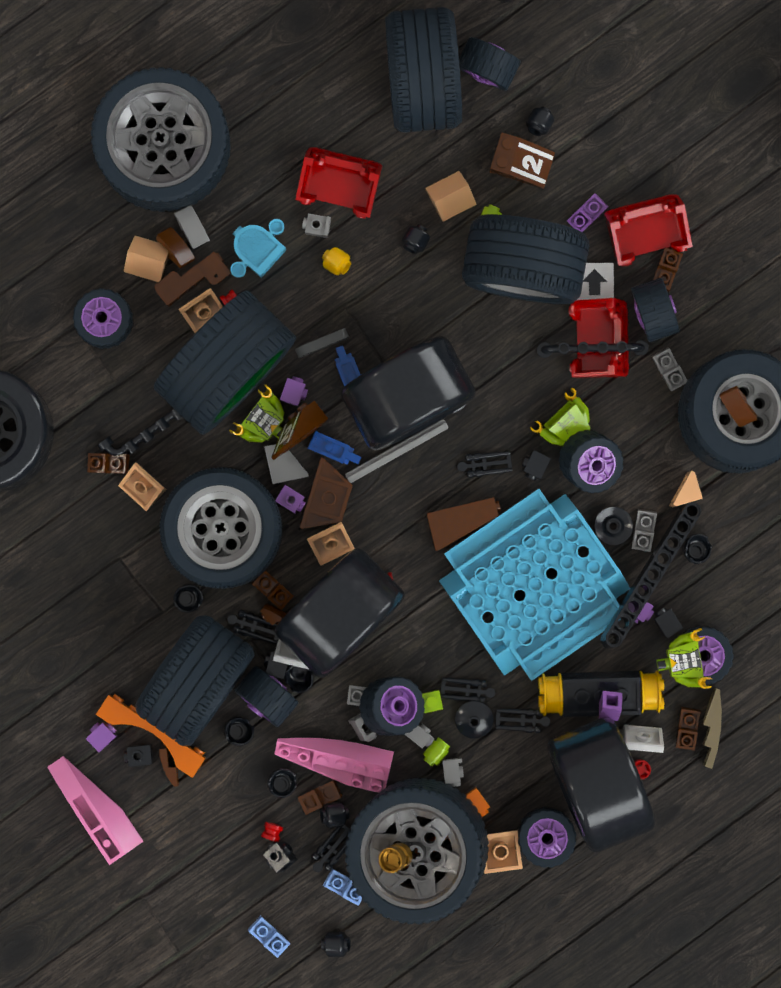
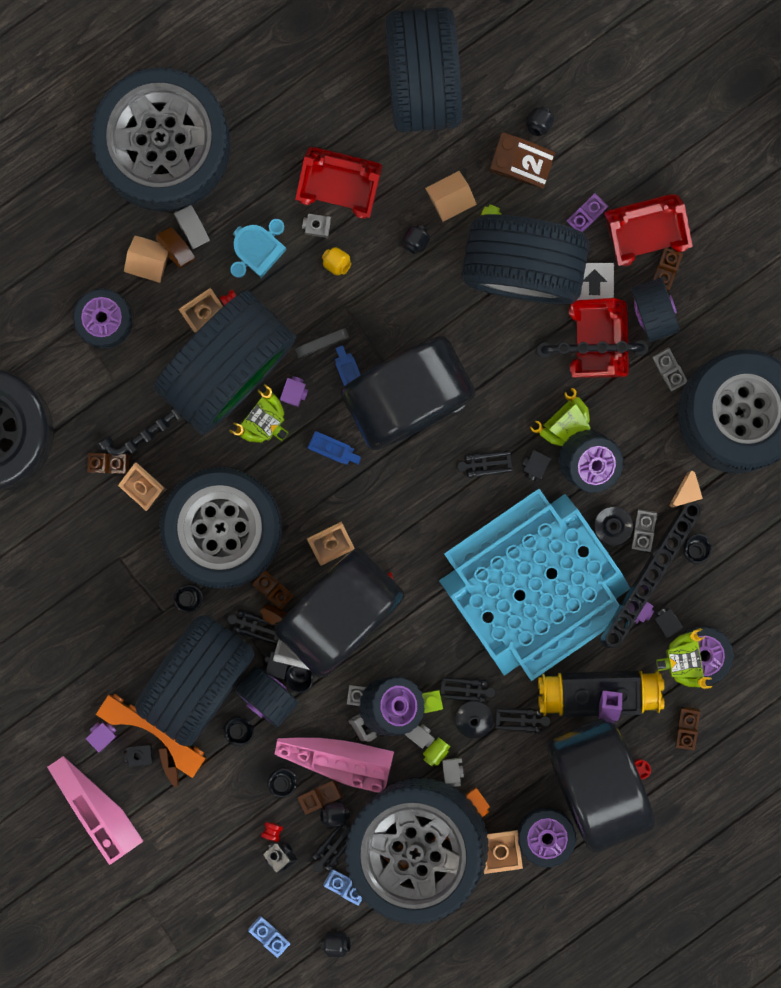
reddish brown piece [155,251,231,307] -> none
light grey slope [264,444,309,484] -> none
reddish brown slope [271,401,328,460] -> none
medium lavender brick [275,485,306,514] -> none
reddish brown wing [300,457,353,529] -> none
light grey axle [345,419,448,483] -> none
pearl gold wheel [379,843,412,873] -> none
reddish brown slope [426,497,501,551] -> none
black wheel [459,37,521,91] -> none
white tile [623,725,664,753] -> none
dark tan slope [701,688,722,769] -> none
reddish brown slope [719,386,757,427] -> none

